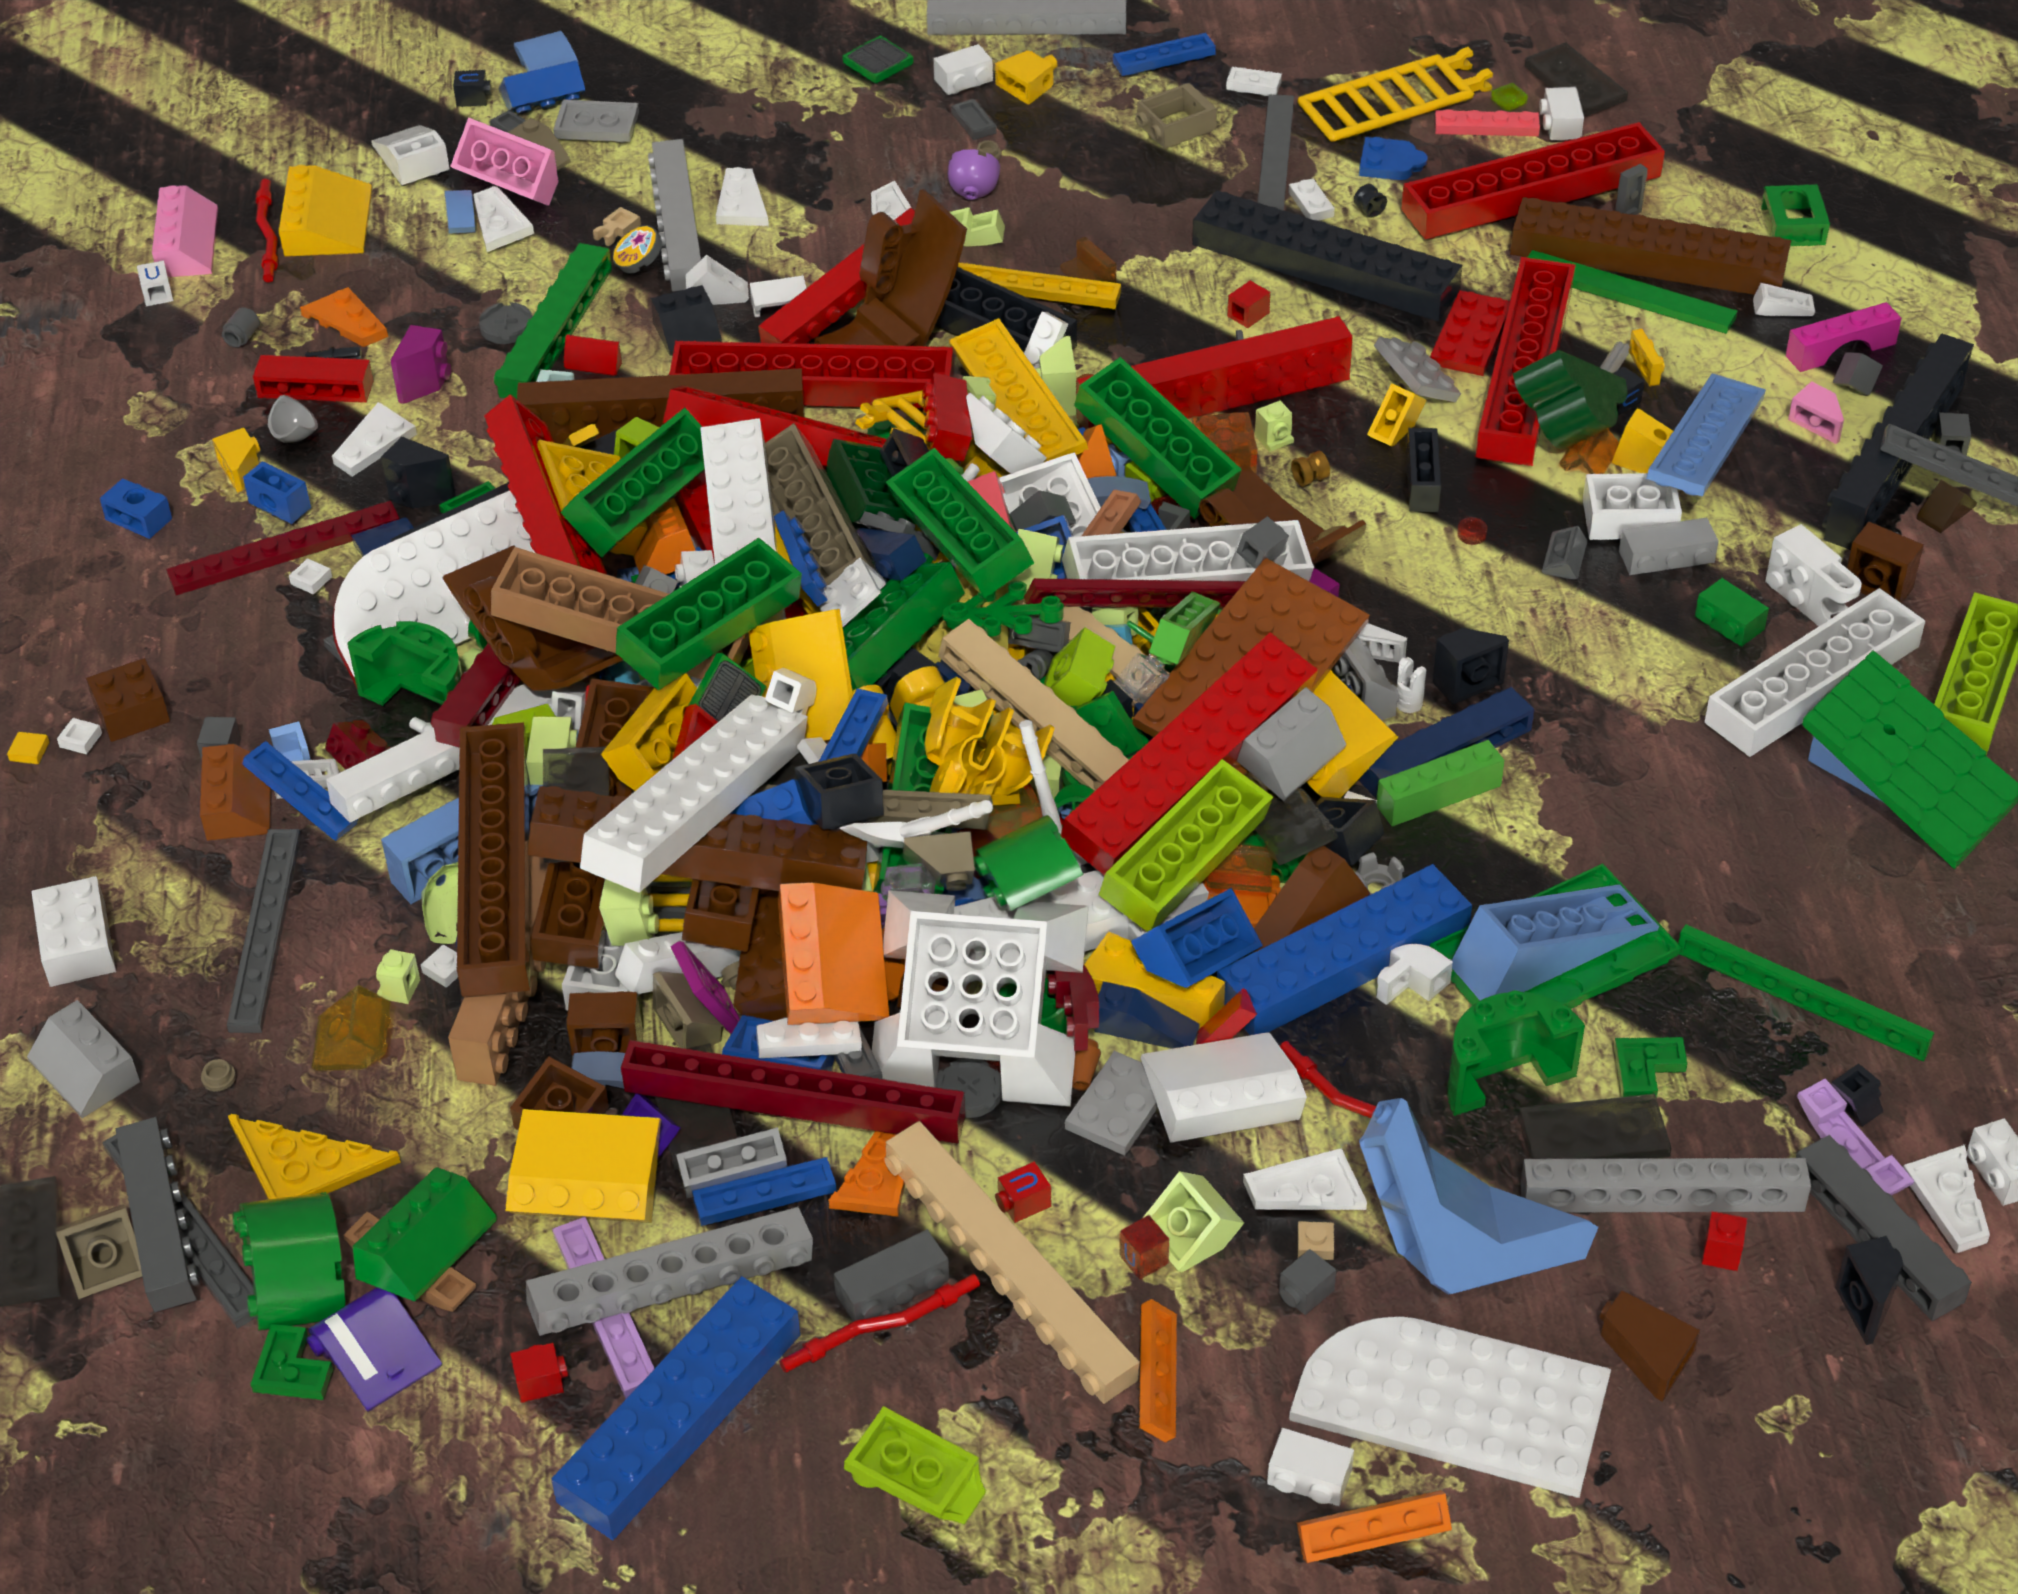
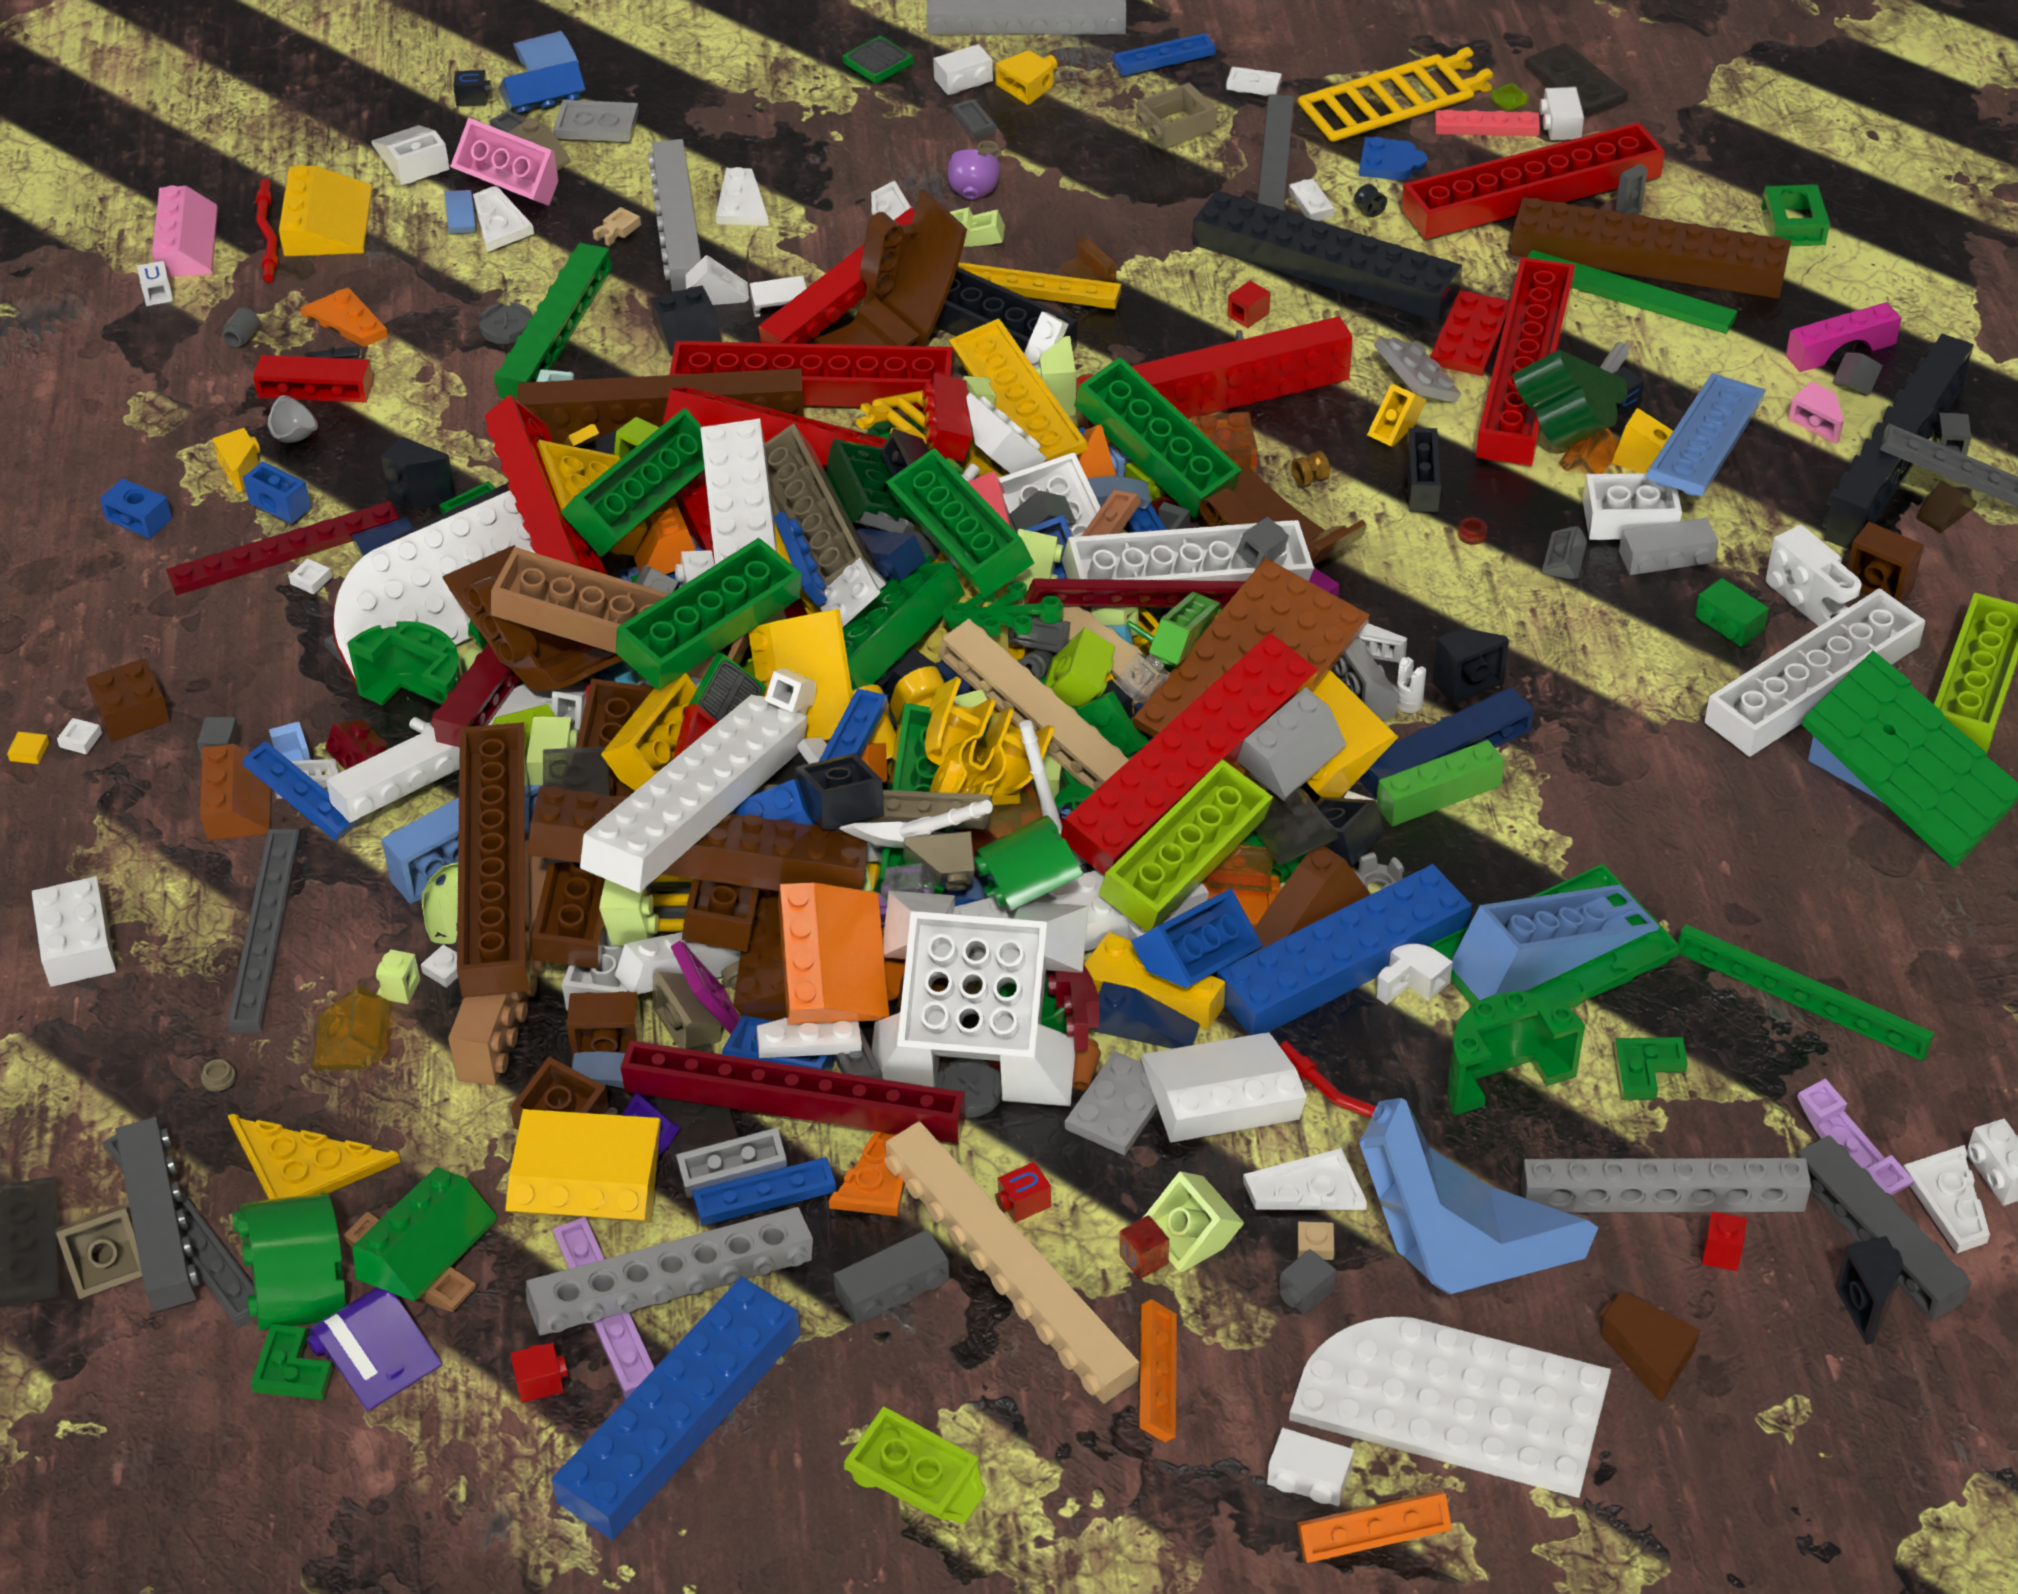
light grey slope [27,1000,140,1118] -> none
white wing [332,402,417,477] -> none
magenta slope [390,325,451,404] -> none
red slope [564,335,622,376] -> none
tile [613,225,662,273] -> none
red bar [779,1274,980,1373] -> none
red slope [1196,988,1257,1045] -> none
yellowish green brick [1255,401,1294,452] -> none
clear smoke plate [1519,1094,1672,1159] -> none
yellow plate [1629,329,1665,387] -> none
white slope [1753,283,1815,316] -> none
black brick [1831,1063,1884,1127] -> none

